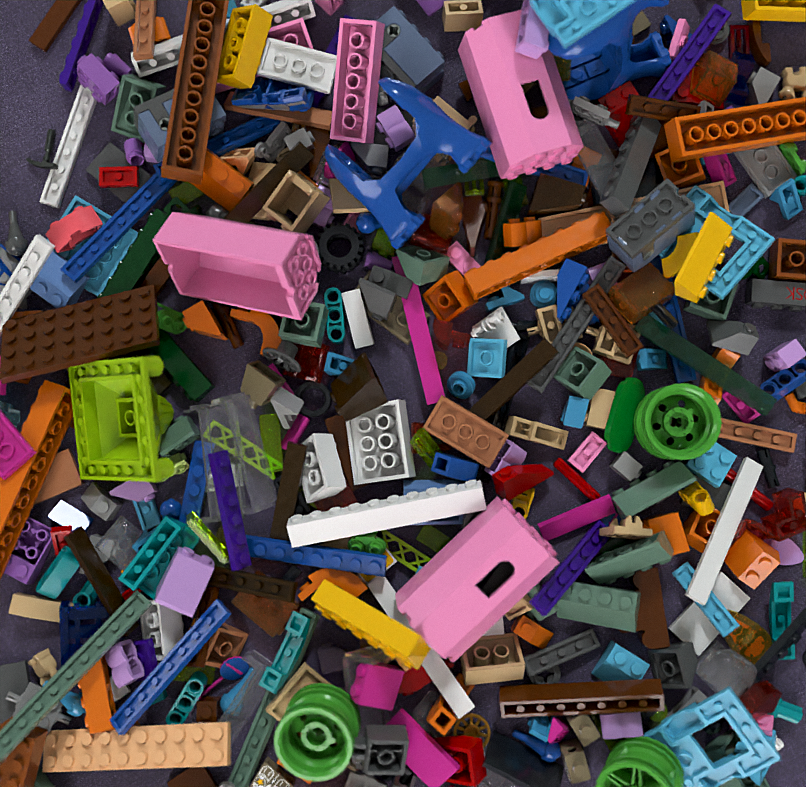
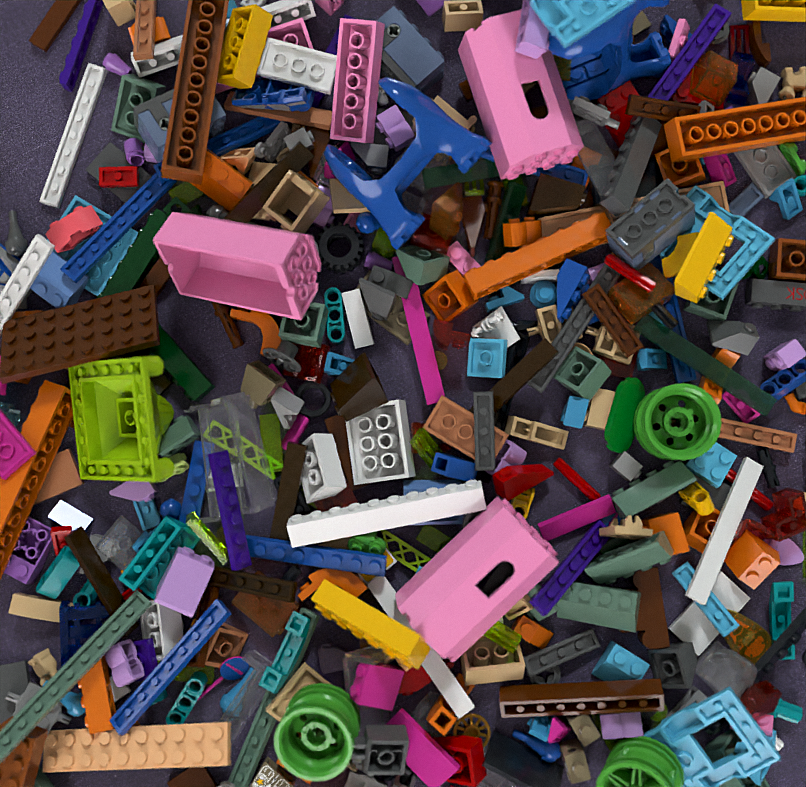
pearl dark grey piece [26,129,58,169] -> none
medium lavender brick [77,53,120,105] -> none
light grey slope [81,482,124,521] -> none
bright green bracket [157,302,186,334] -> none
orange slope [182,300,228,341] -> none
reddish brown slope [196,696,221,723] -> none
dark azure plate [447,371,475,399] -> none
bright pink plate [567,431,607,473] -> none
none -> dark grey tile [473,391,496,471]
none -> clear neon green tile [483,621,522,654]
none -> red axle [604,254,656,292]

